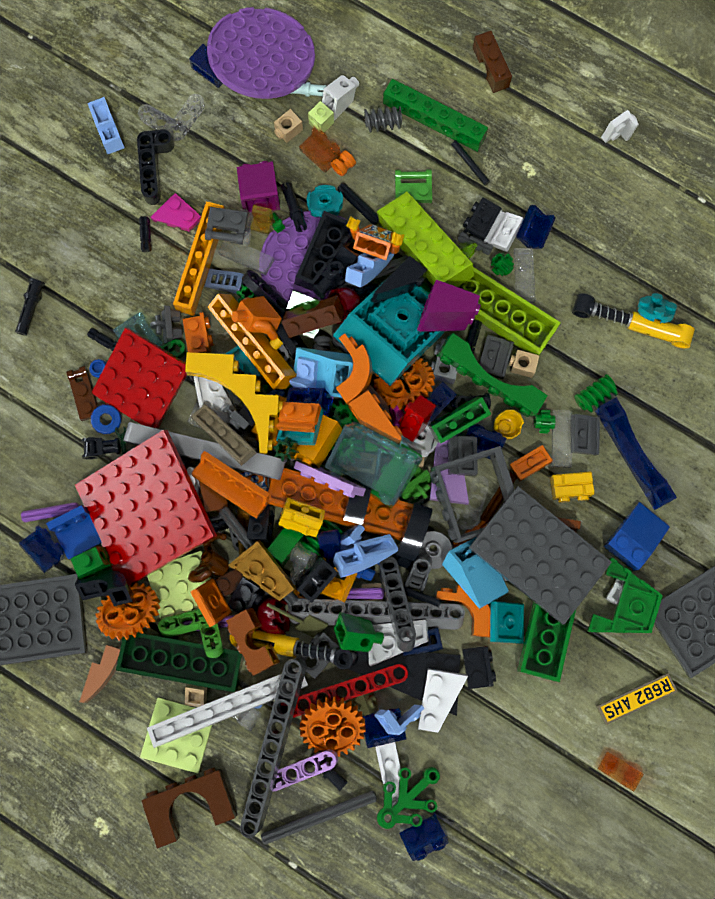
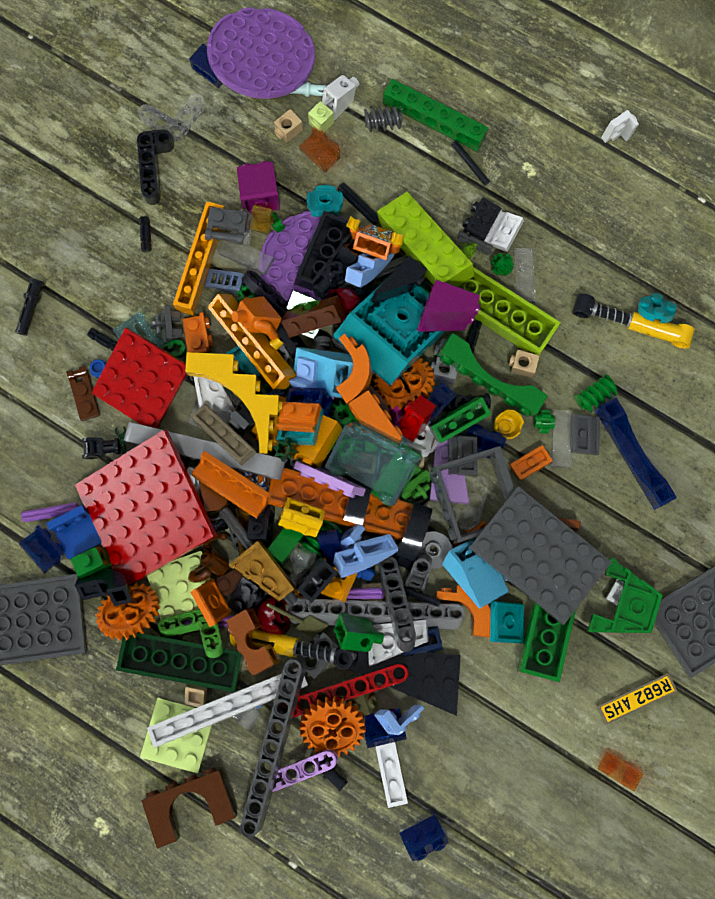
nougat slope [79,645,120,703] -> none
light blue slope [87,97,125,154] -> none
blue piece [91,404,121,434] -> none
dark pink wing [151,193,201,232] -> none
dark grey axle [261,791,377,845] -> none
black pin [281,182,307,232] -> none
orange wheel [331,150,356,177] -> none
green plant [377,767,440,829] -> none
bright green plate [395,169,432,203] -> none
white wing [418,668,468,732] -> none
black bracket [462,646,496,689] -> none
reddish brown arch [473,31,512,93] -> none
dark grey plate [479,335,514,379] -> none
reddish brown axle [480,472,517,524] -> none
clear blue bracket [516,205,556,249] -> none
yellow brick [550,472,594,503] -> none
blue slope [603,502,670,571] -> none

